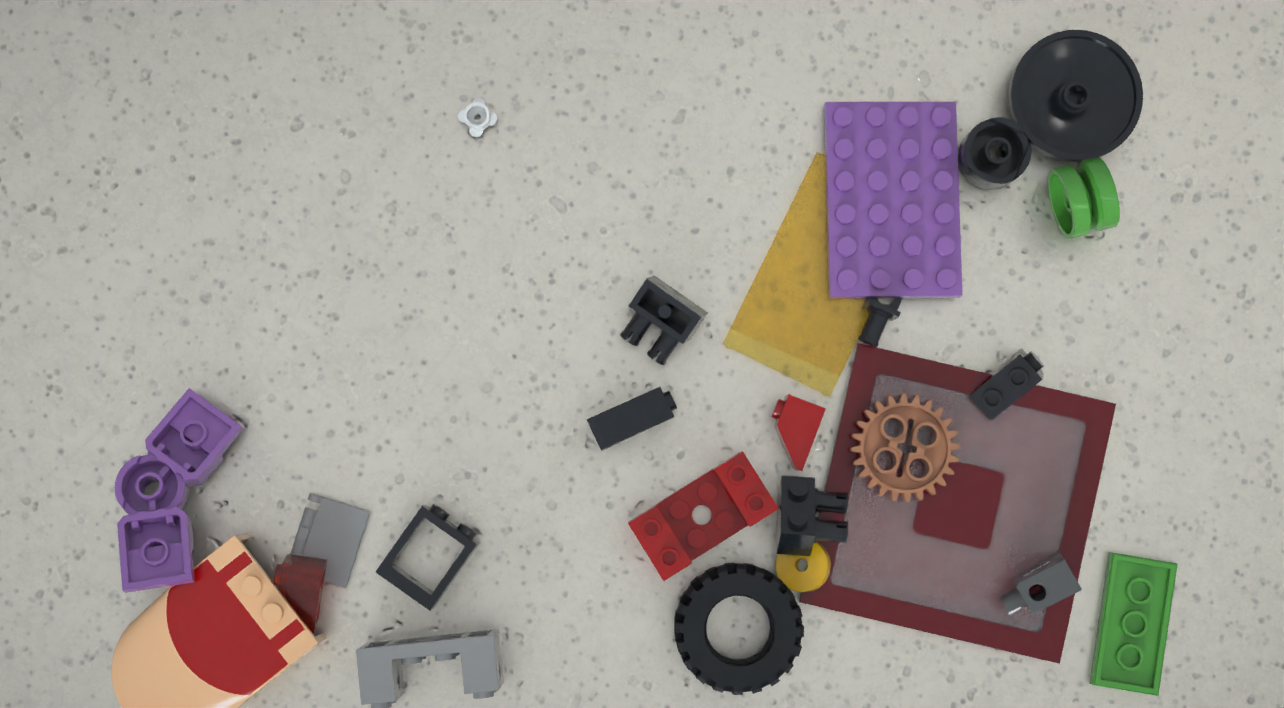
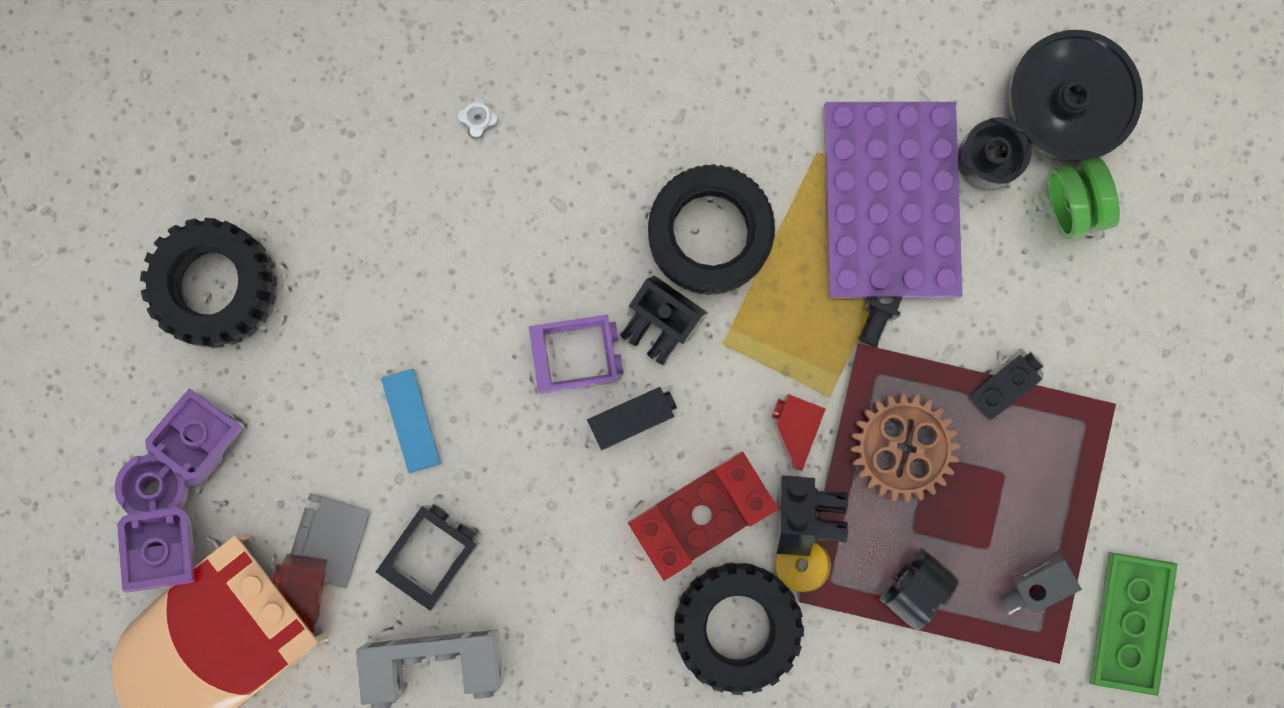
none -> black tyre [140,217,277,348]
none -> dark azure tile [381,369,442,473]
none -> medium lavender window [529,315,623,394]
none -> black tyre [648,164,775,295]
none -> black brick [879,548,959,630]

